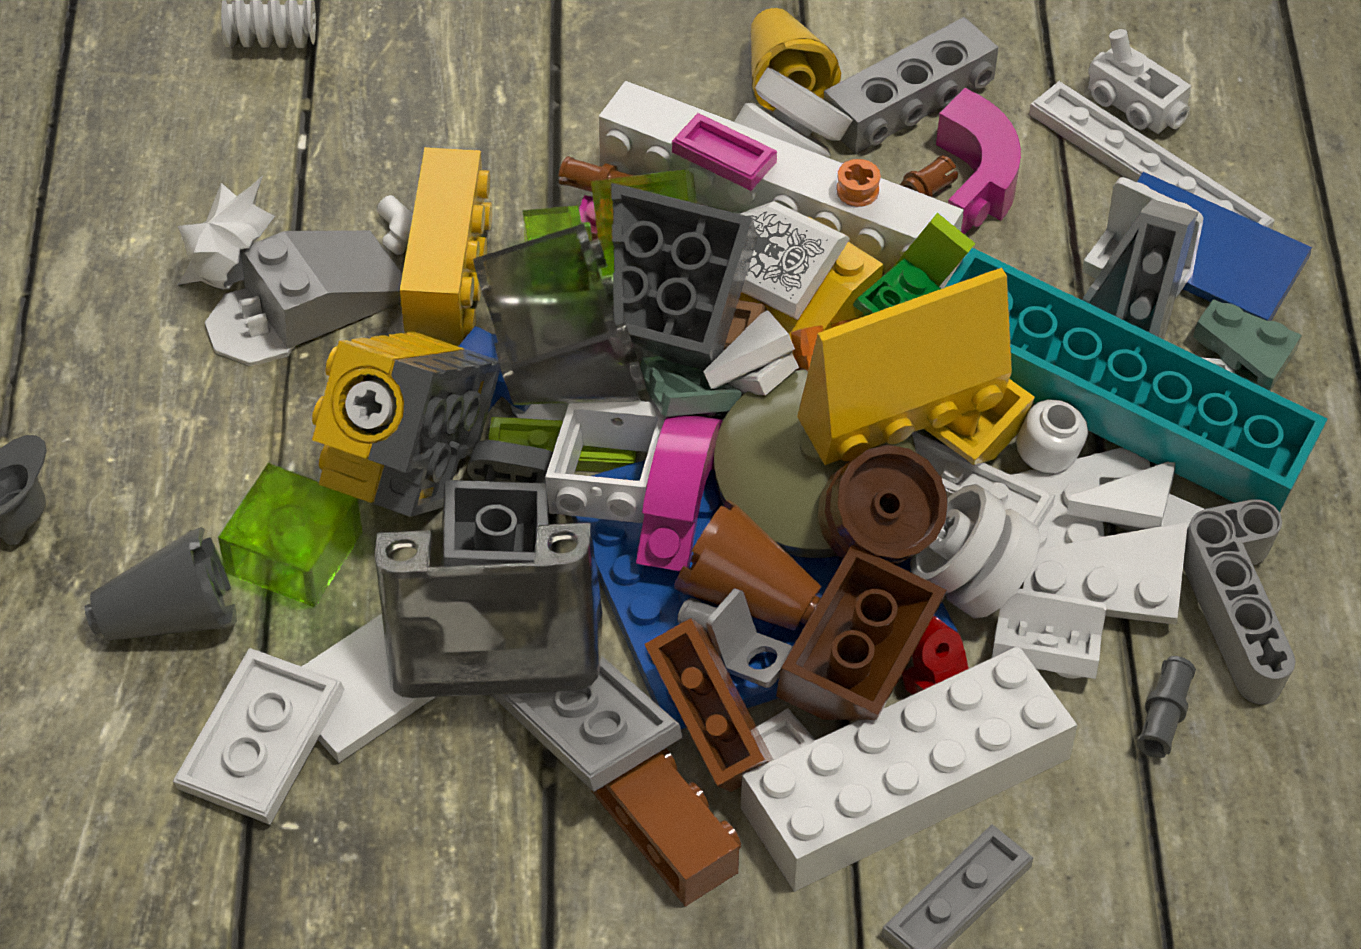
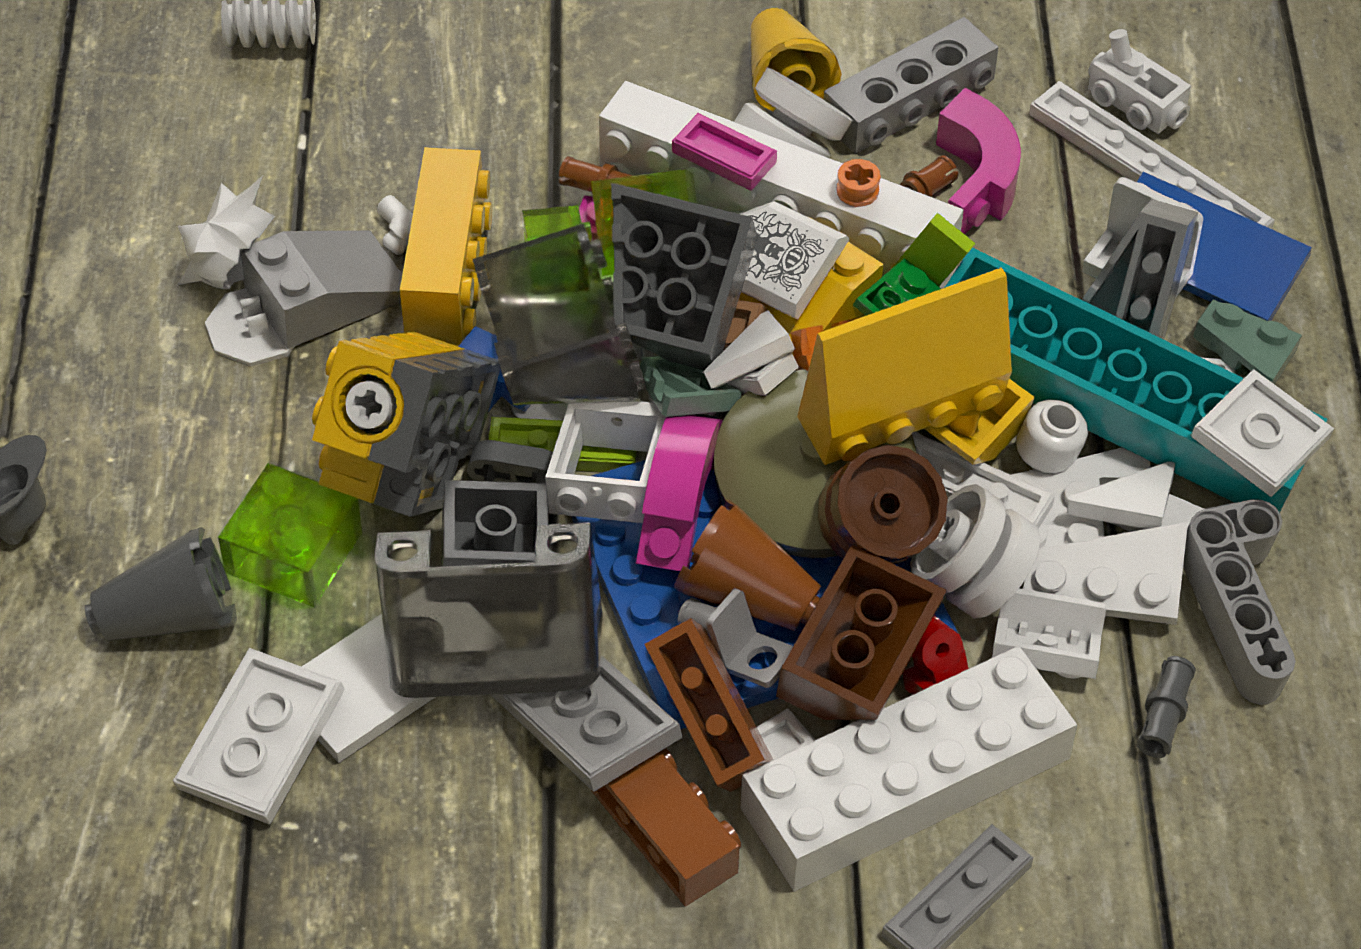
none -> white tile [1191,369,1334,497]

